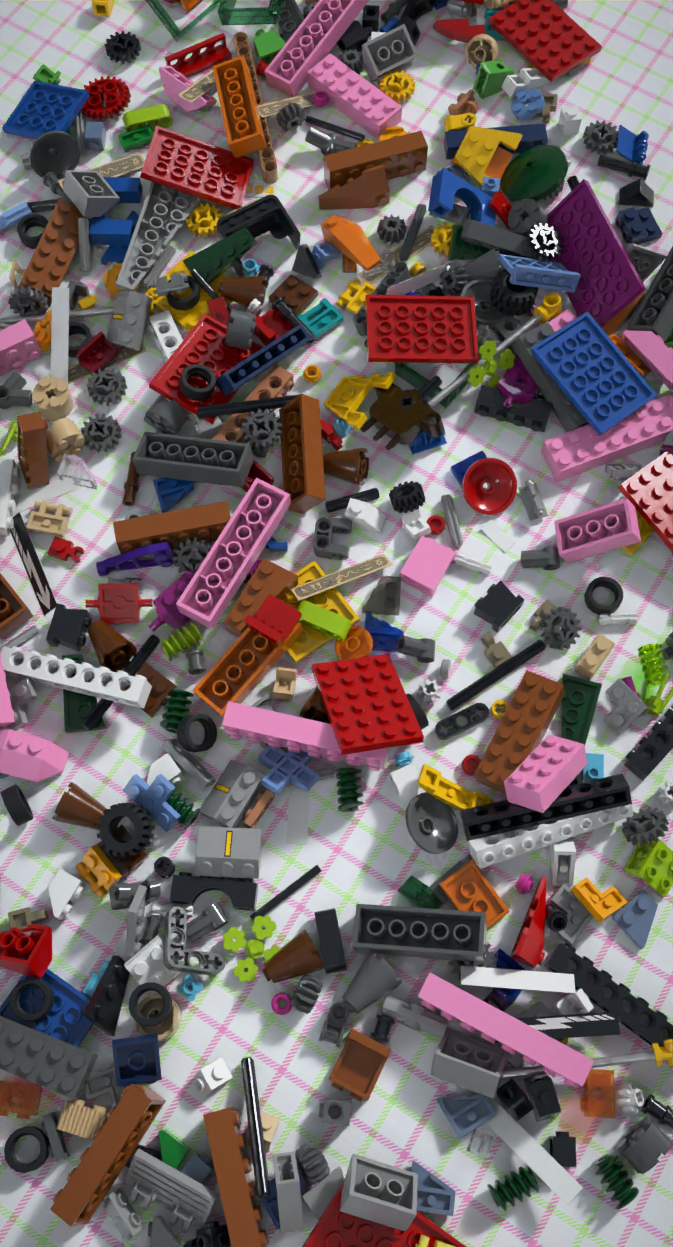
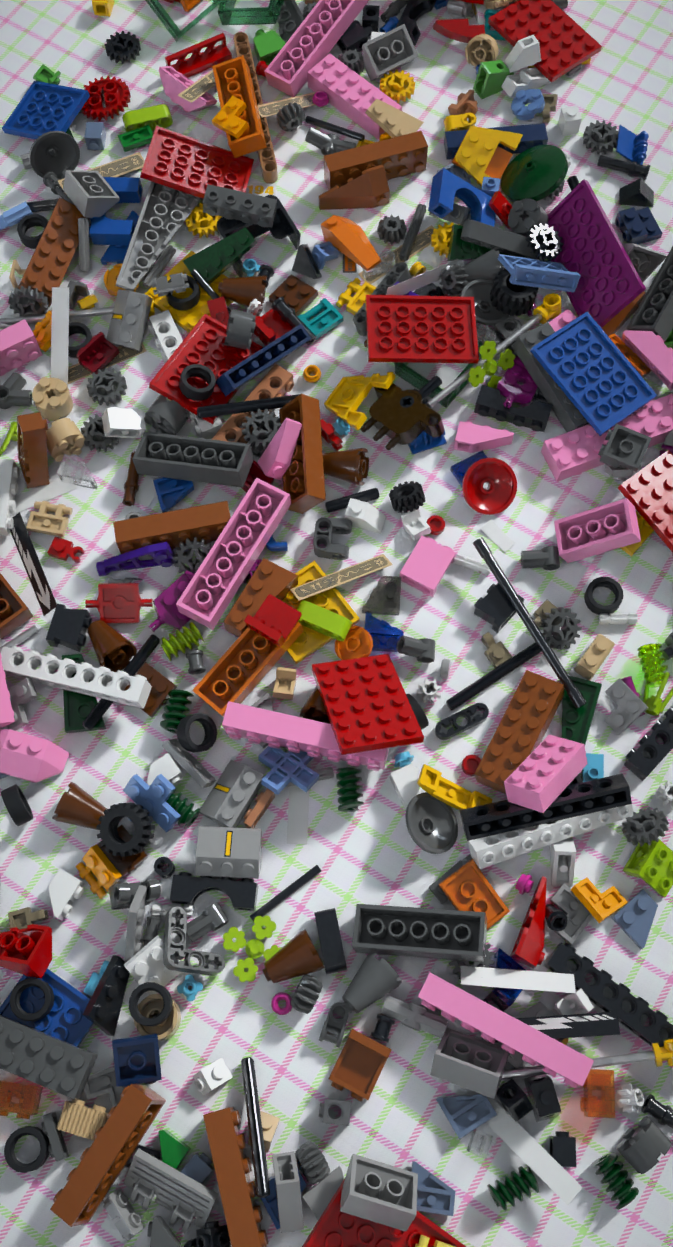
light grey axle [75,112,87,156] -> none
clear green slope [397,875,442,909] -> none
light grey axle [441,494,463,547] -> none
yellow bush [490,700,509,720] -> none
light grey hinge [518,480,548,521] -> none
none -> white brick [102,407,146,438]
none -> dark grey brick [203,184,277,228]
none -> light orange plate [212,96,249,139]
none -> bright pink slope [257,418,302,480]
none -> tan wing [365,99,424,138]
none -> bright pink slope [454,421,514,453]
none -> black piece [473,537,587,709]
none -> white slope [504,35,541,73]
none -> dark grey plate [598,424,652,472]

